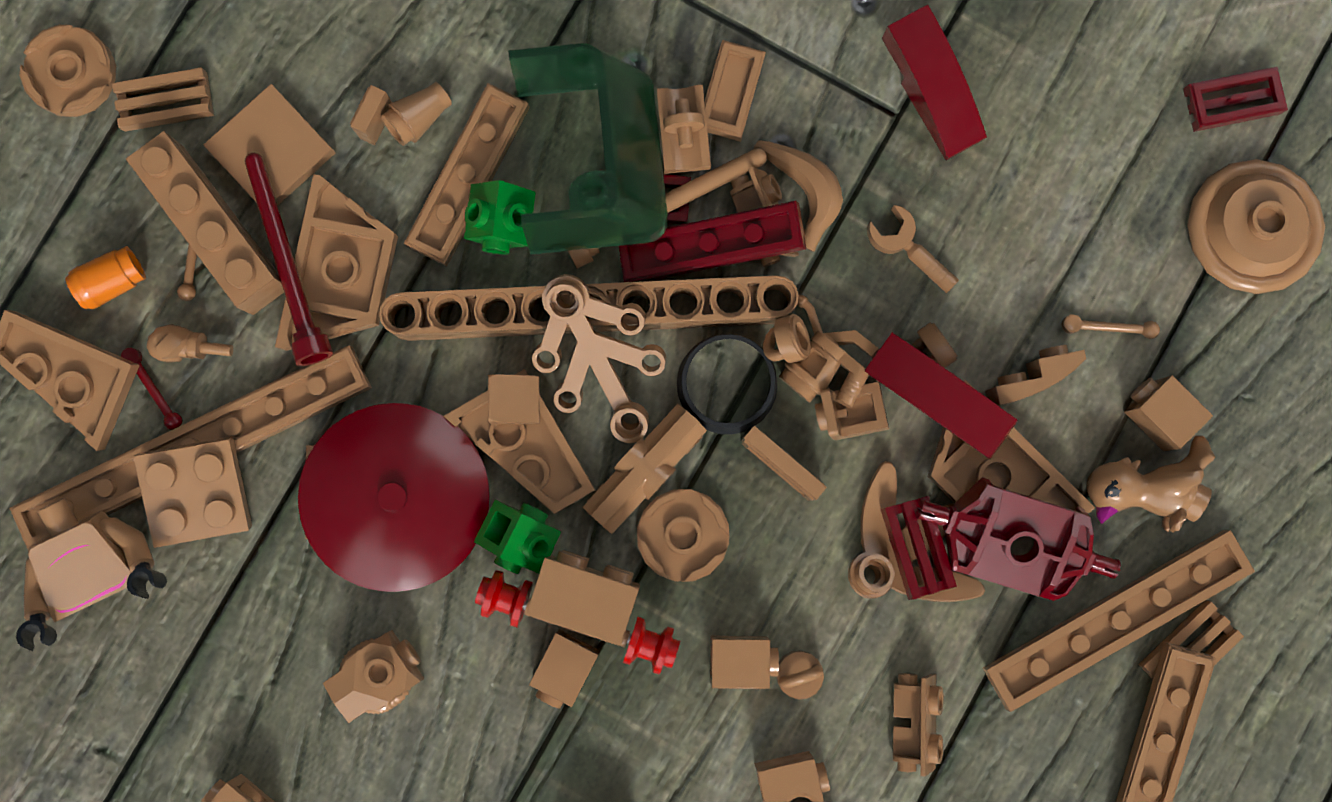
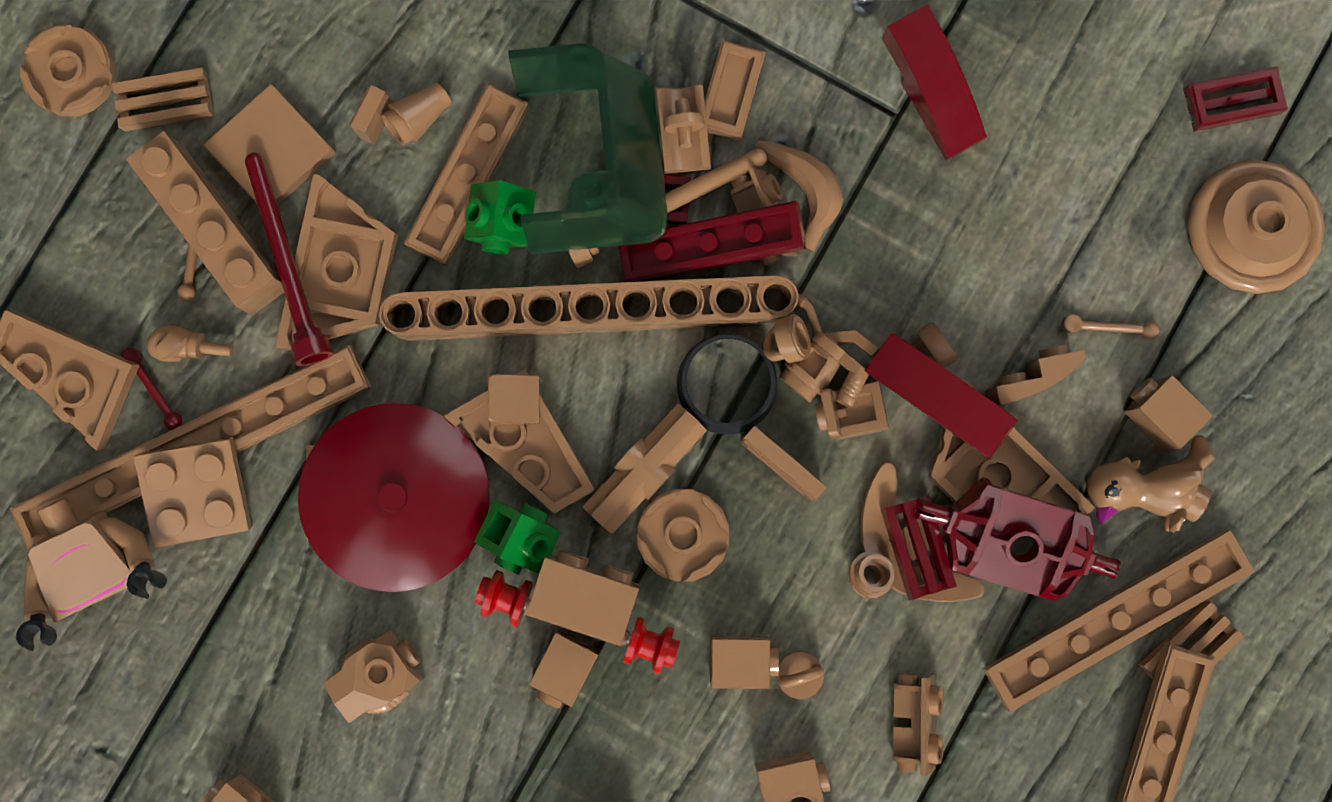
orange piece [65,246,146,309] -> none
plant [532,274,666,443] -> none
medium nougat piece [867,205,959,293] -> none

